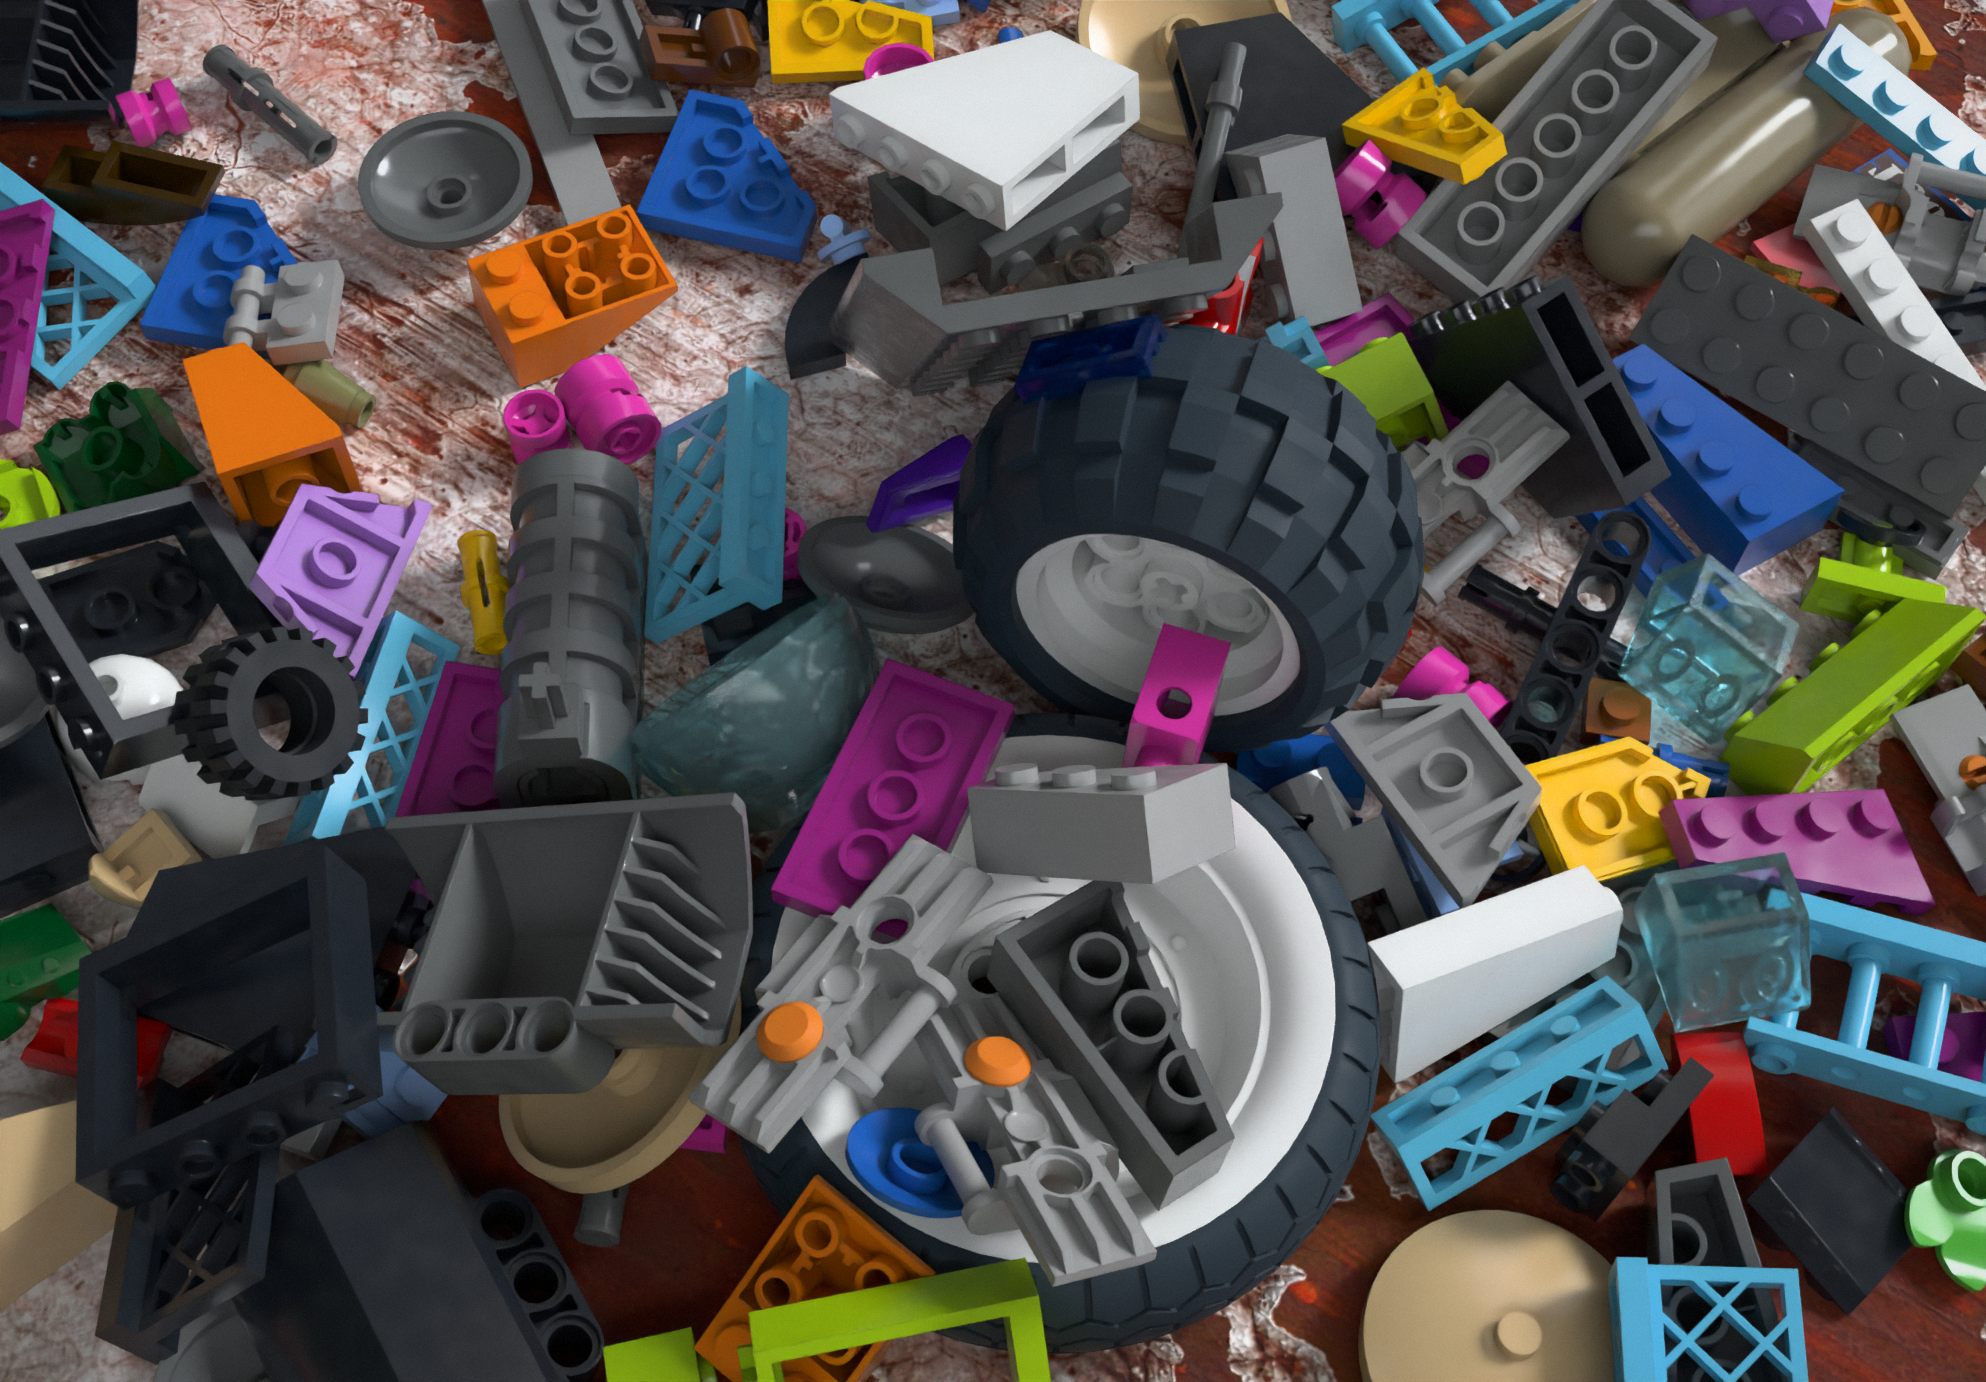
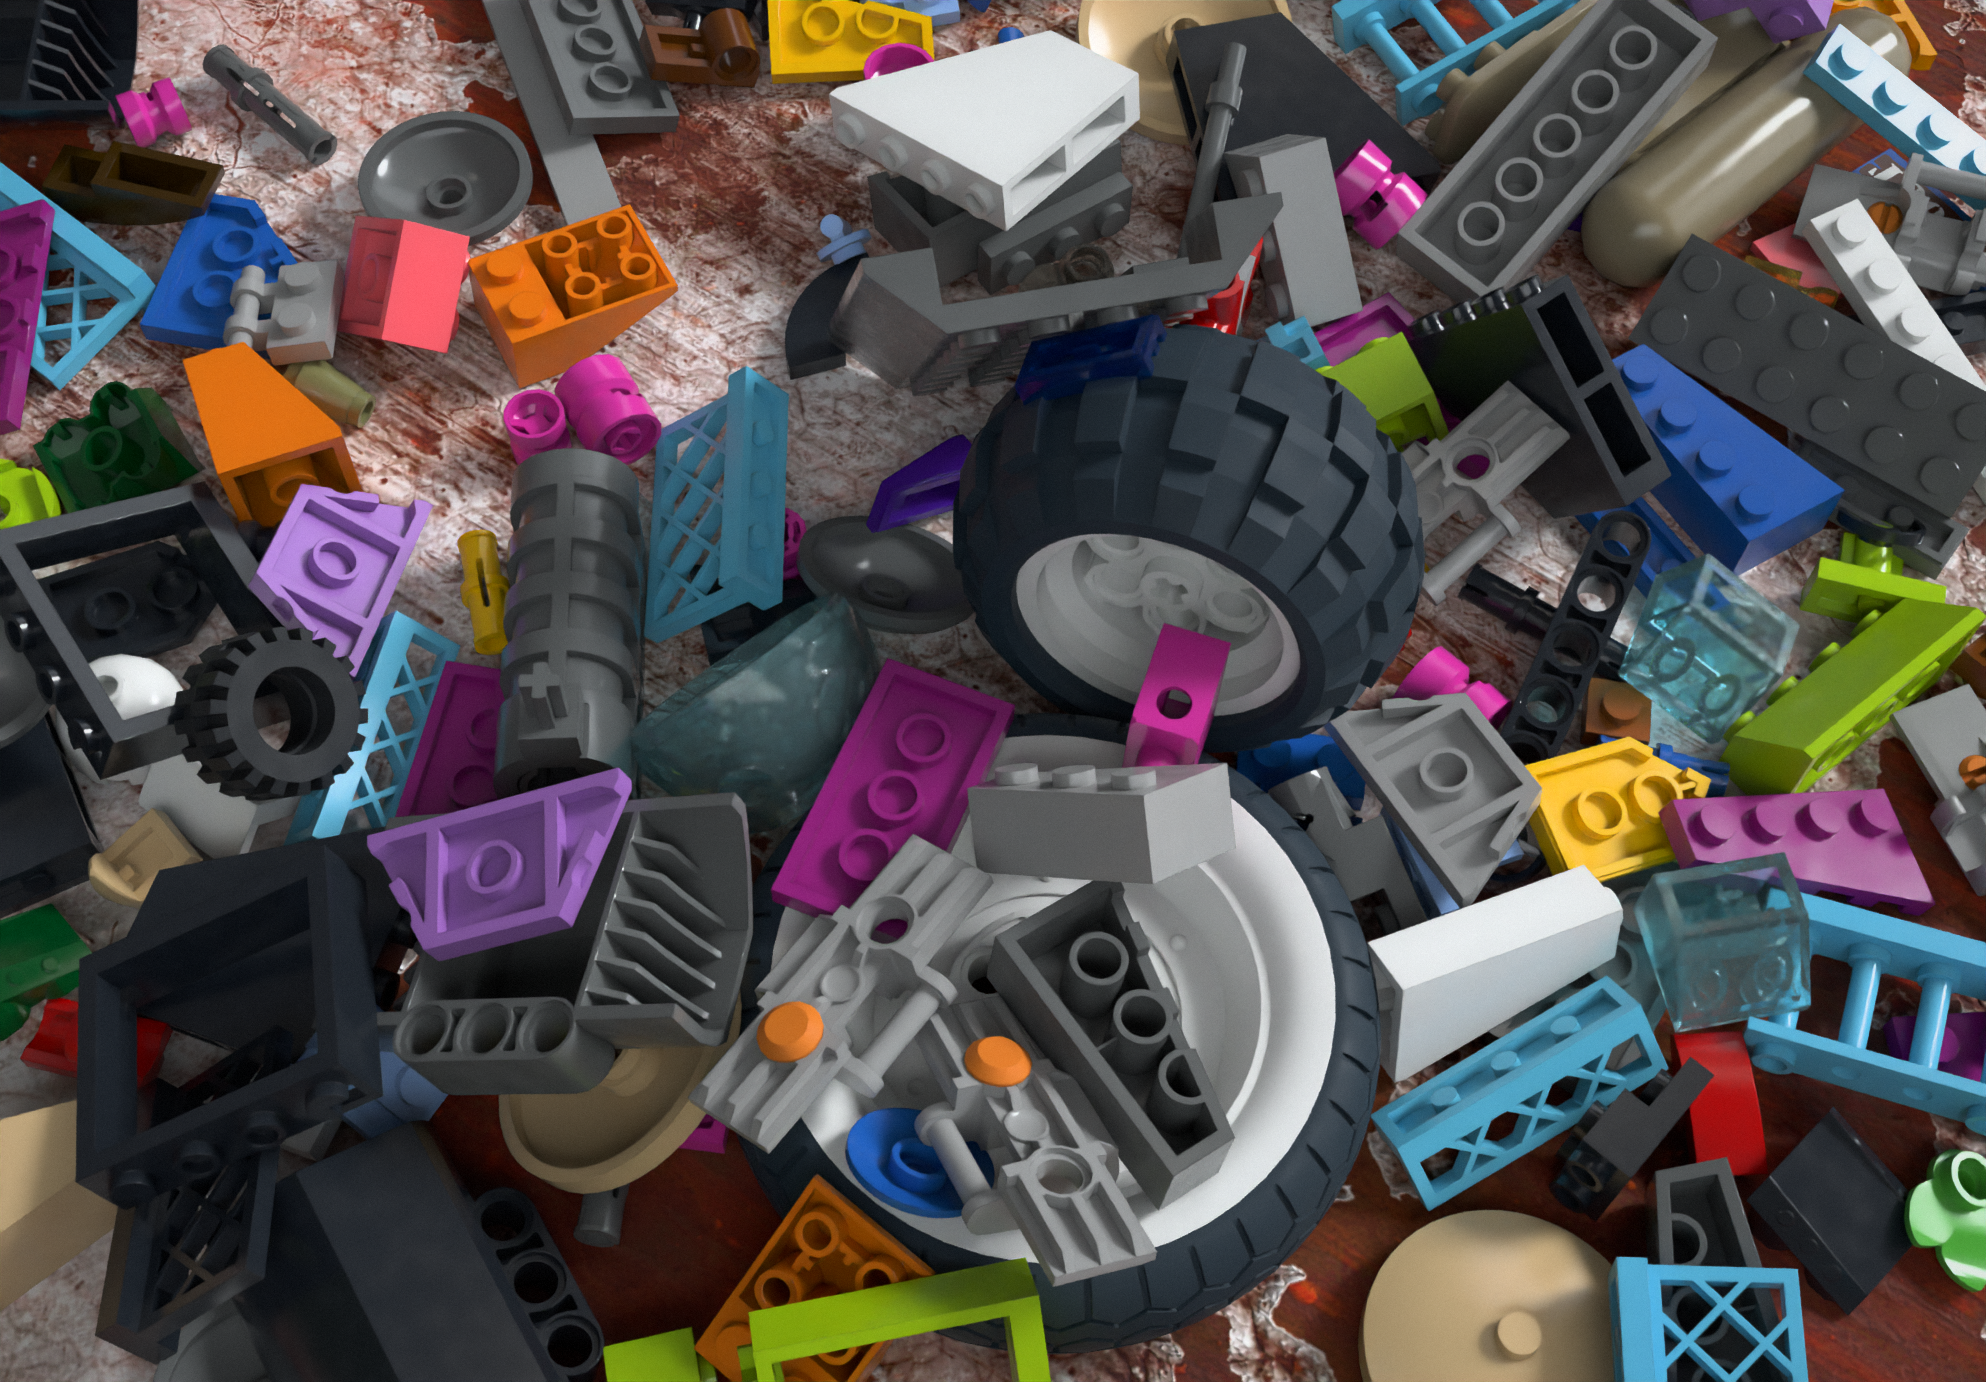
blue plate [636,89,817,263] -> none
yellow wing [1341,67,1507,185] -> none
none -> coral slope [337,216,470,354]
none -> medium lavender wing [367,768,632,961]

